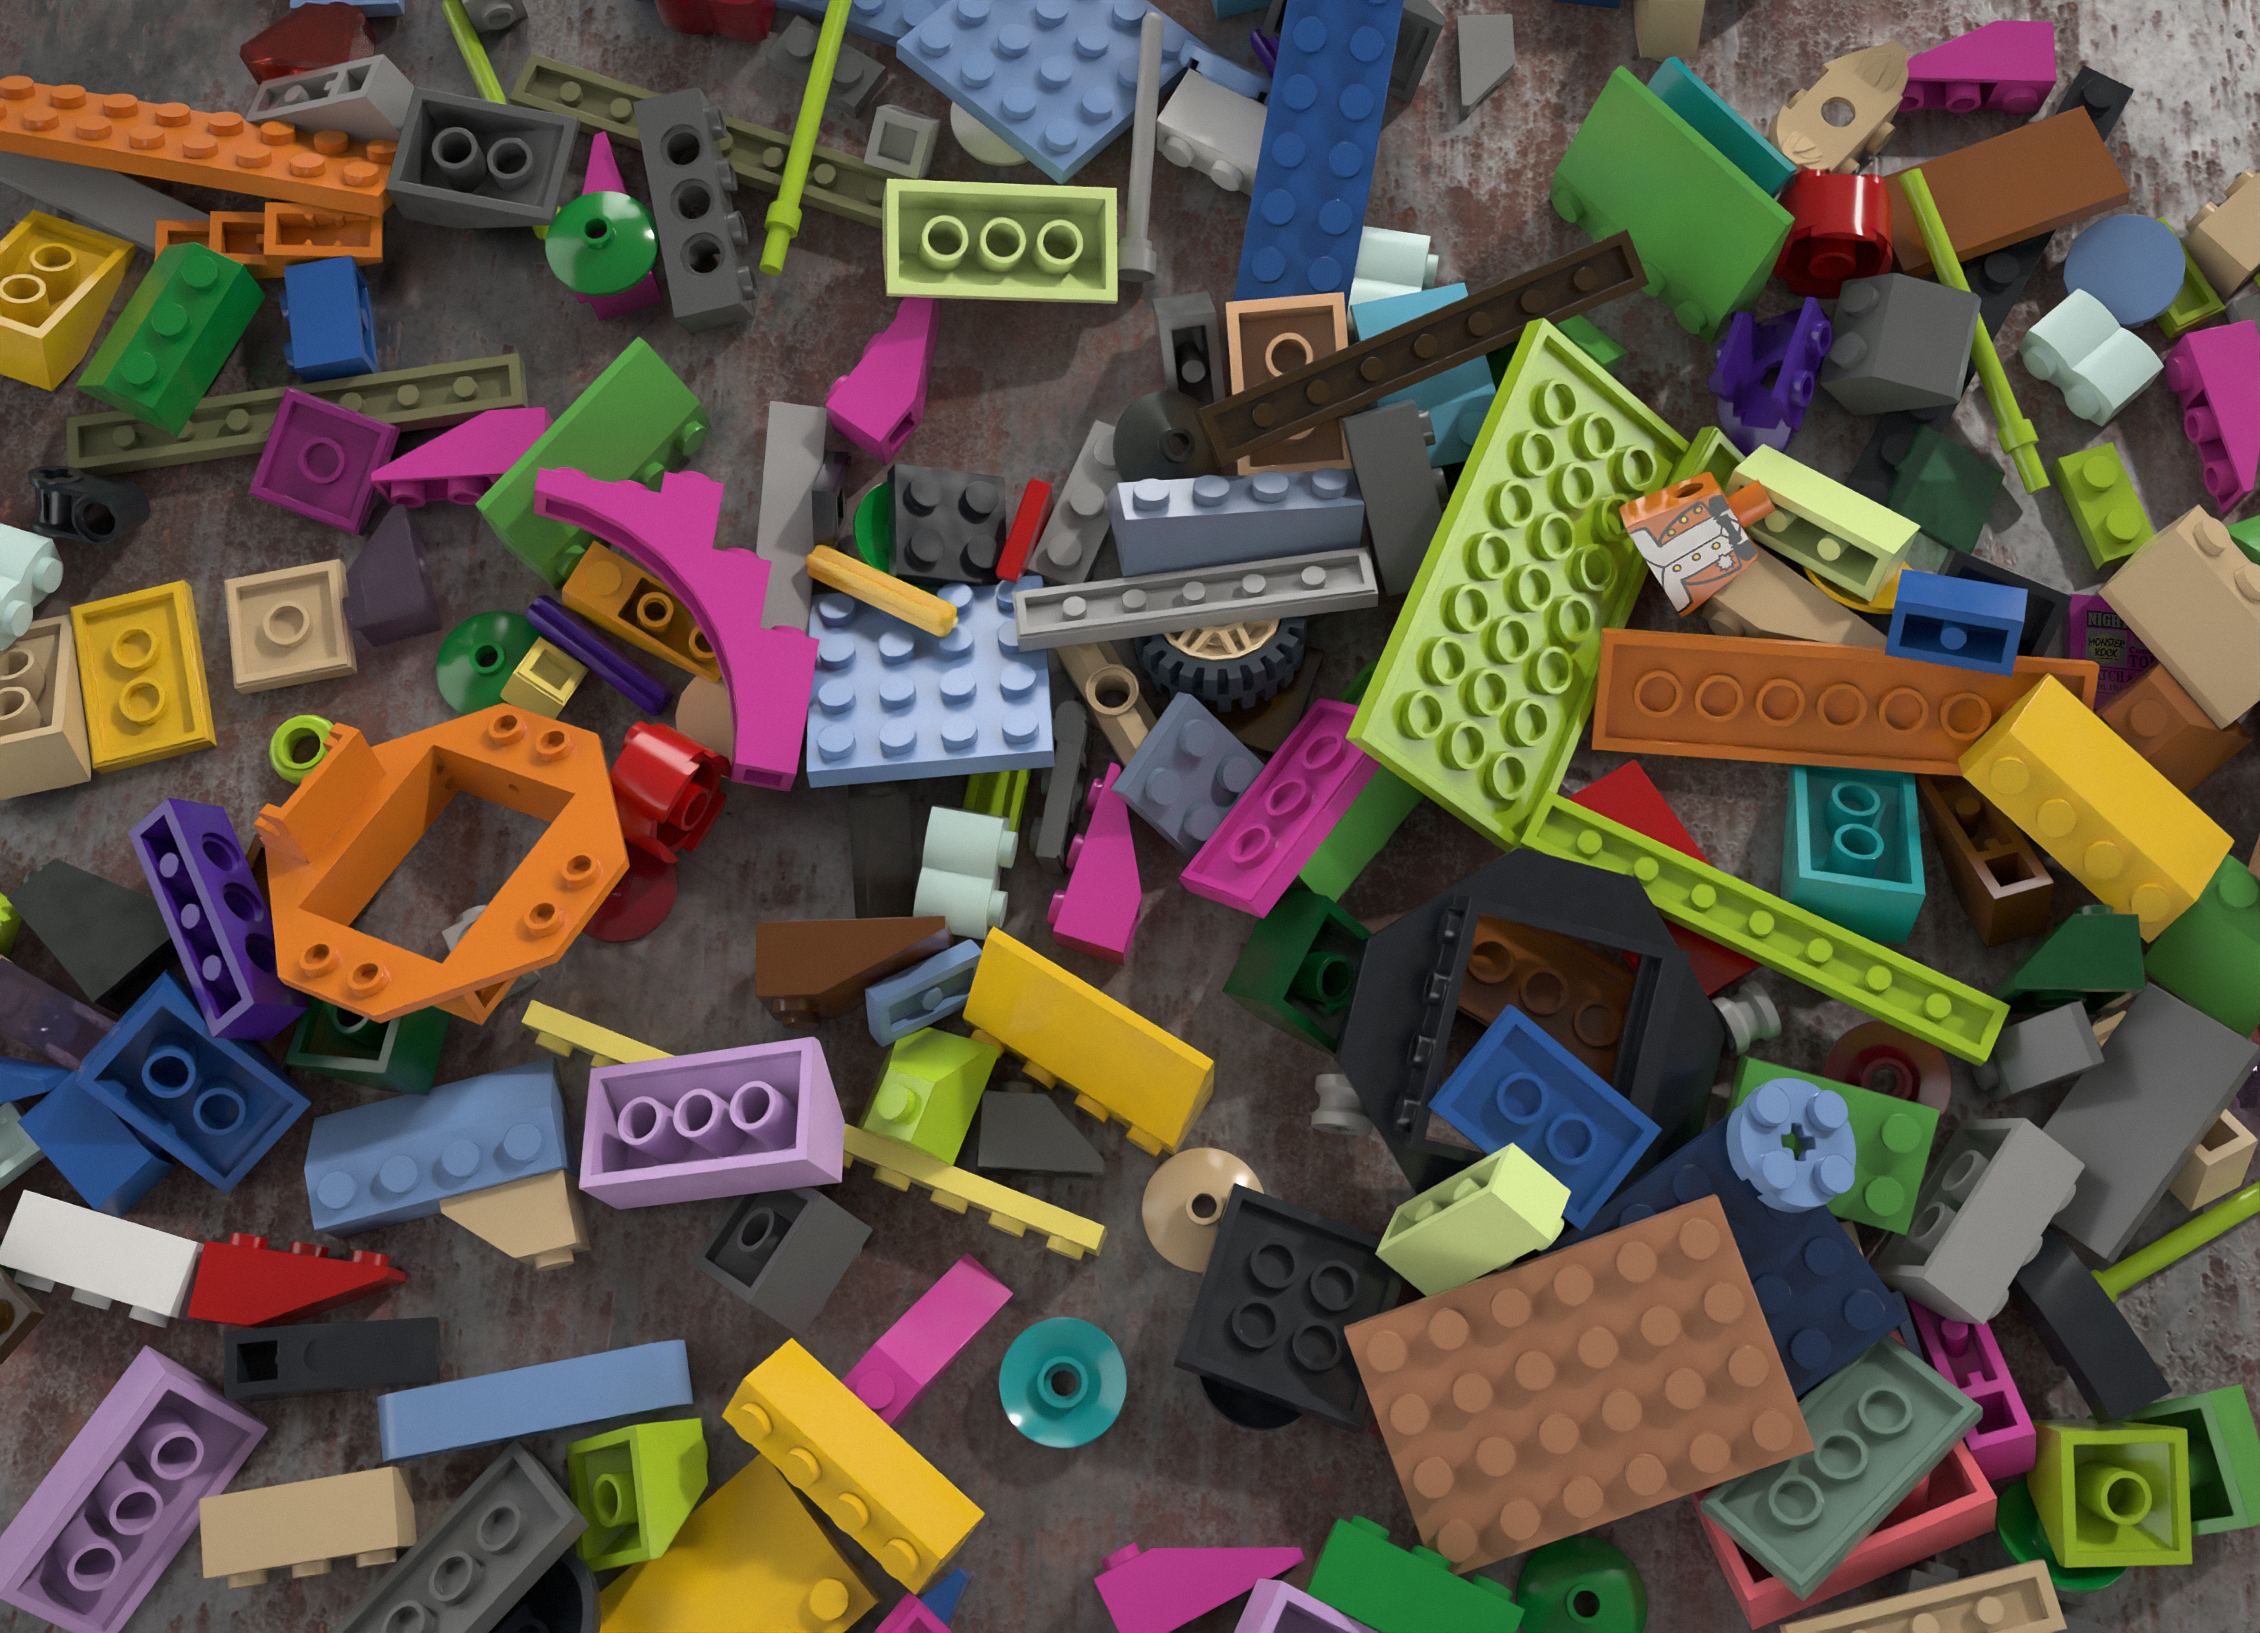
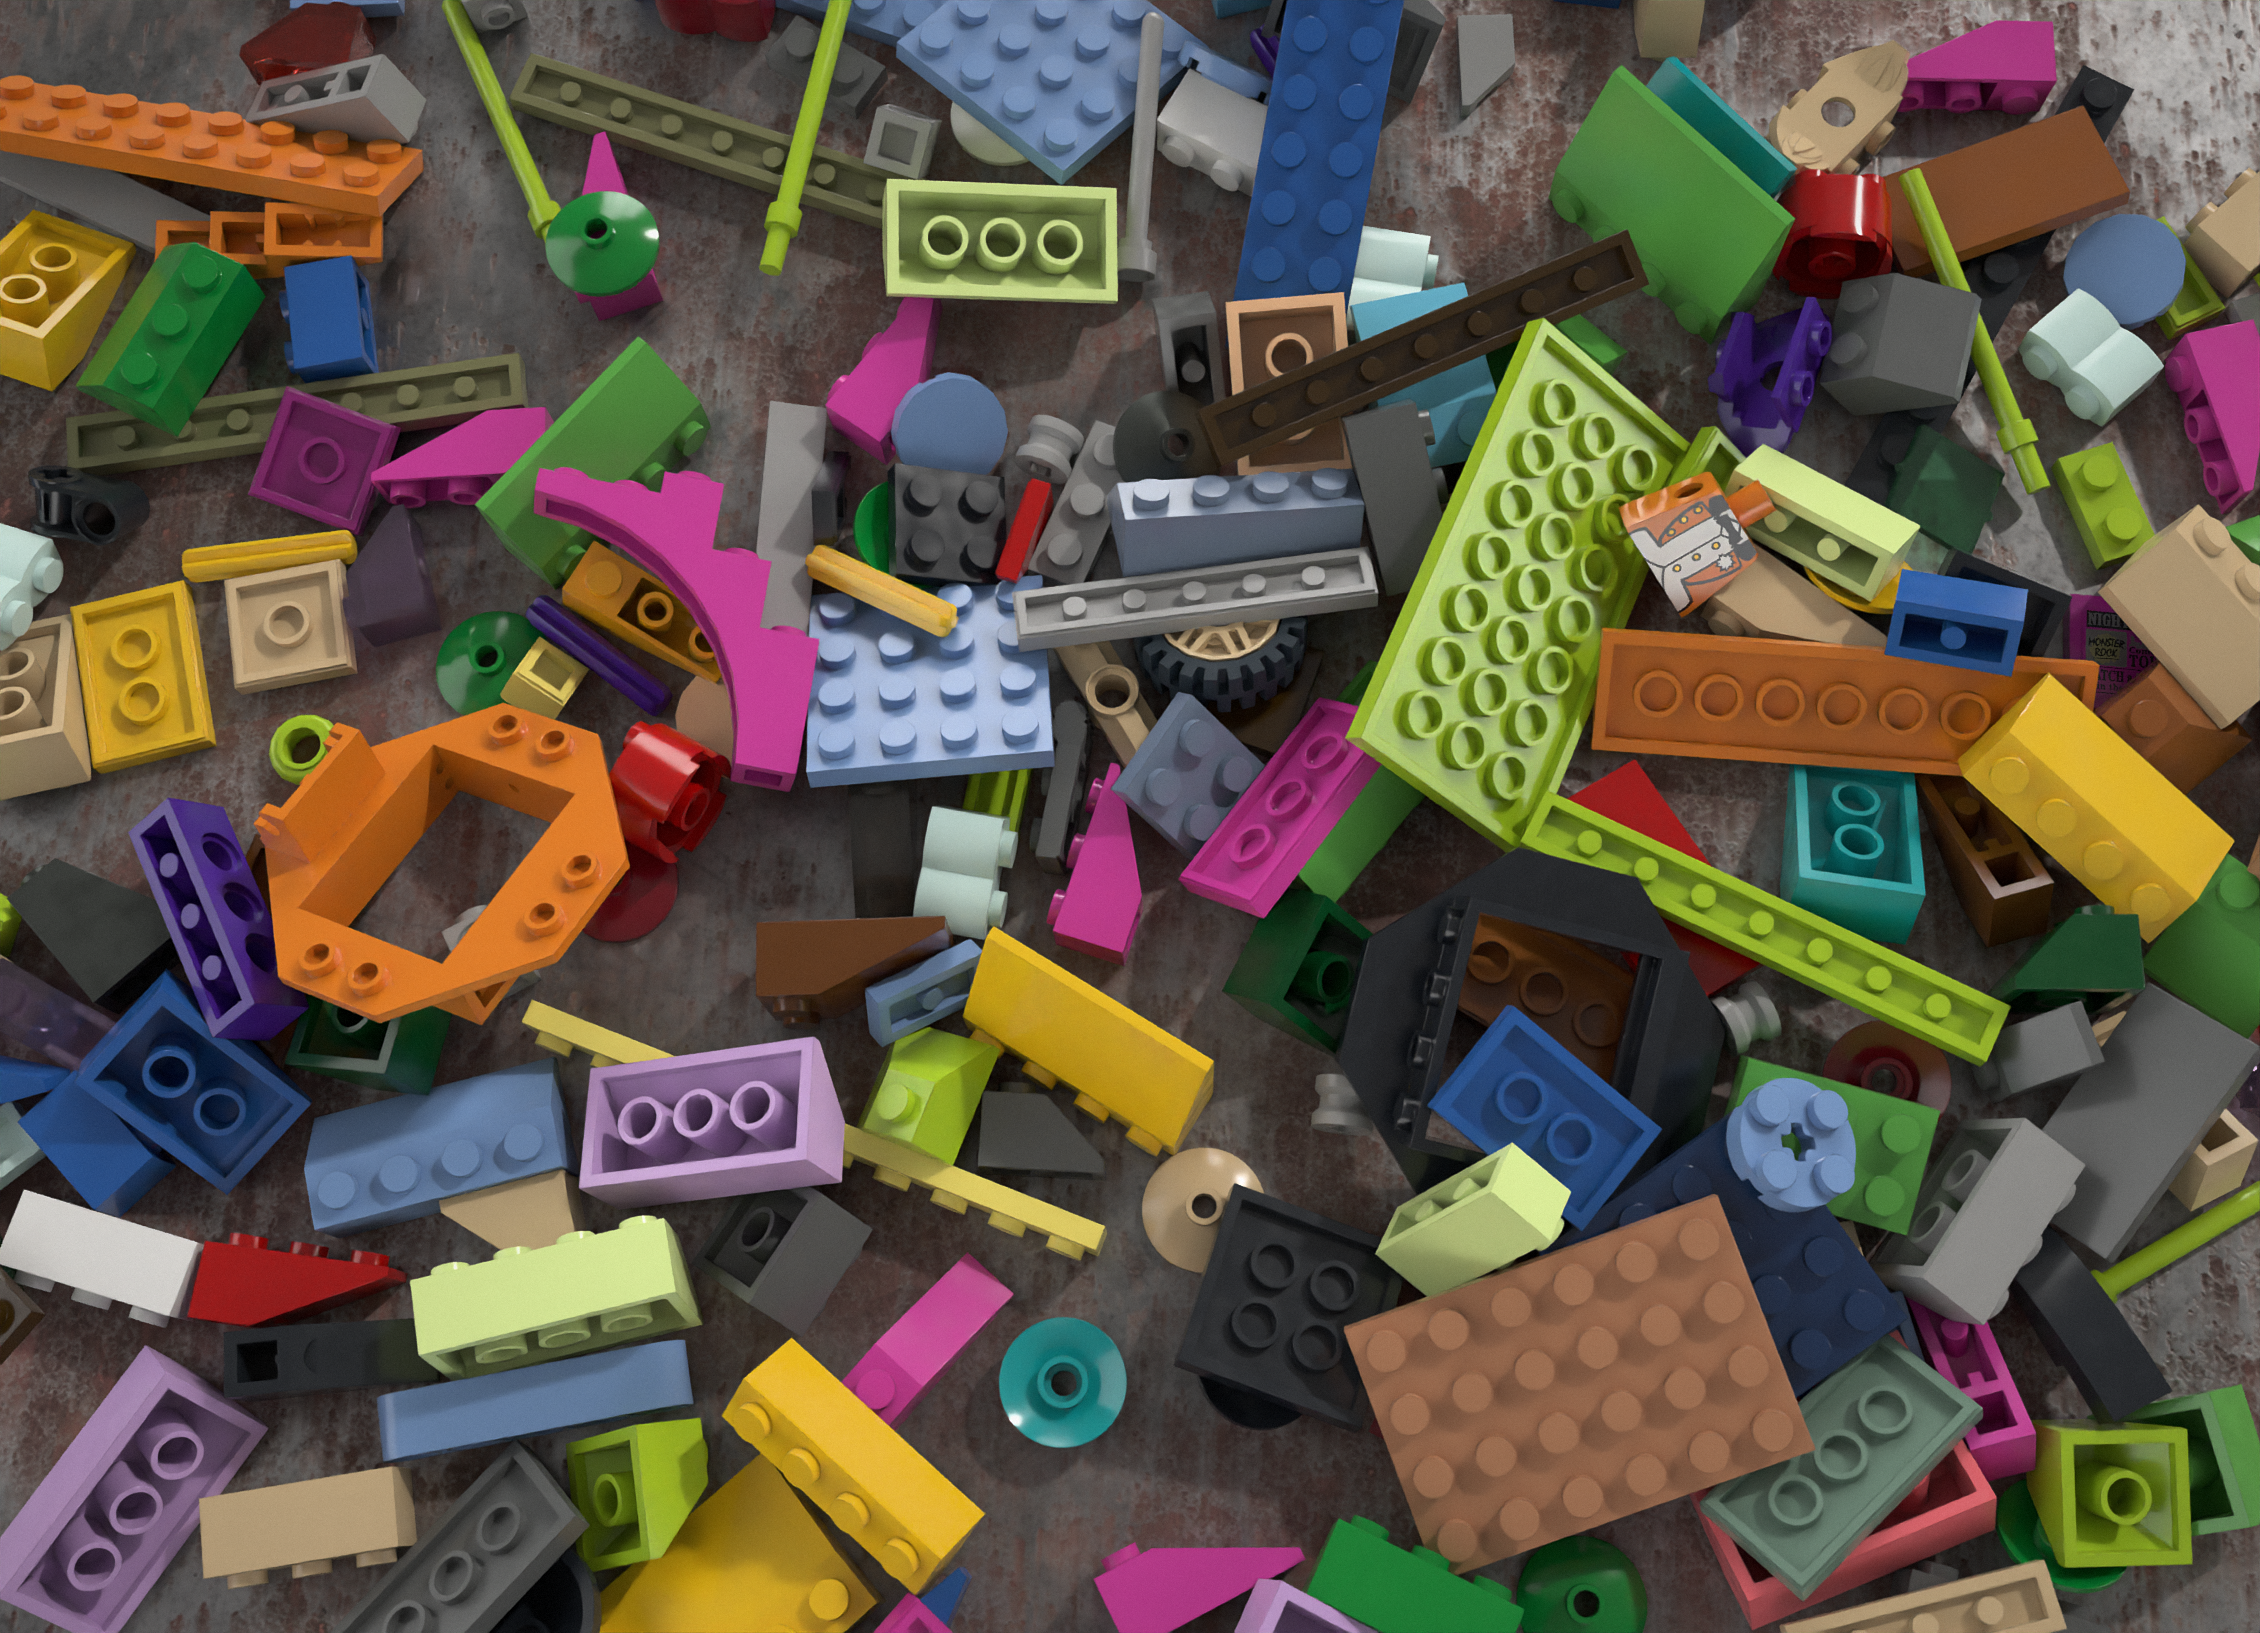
dark grey slope [385,87,581,229] -> none
dark grey brick [633,86,759,334] -> none
none -> yellow axle [182,530,357,583]
none -> yellowish green slope [410,1215,704,1381]
none -> medium blue tile [891,372,1008,475]
none -> light grey wheel [1014,415,1084,484]

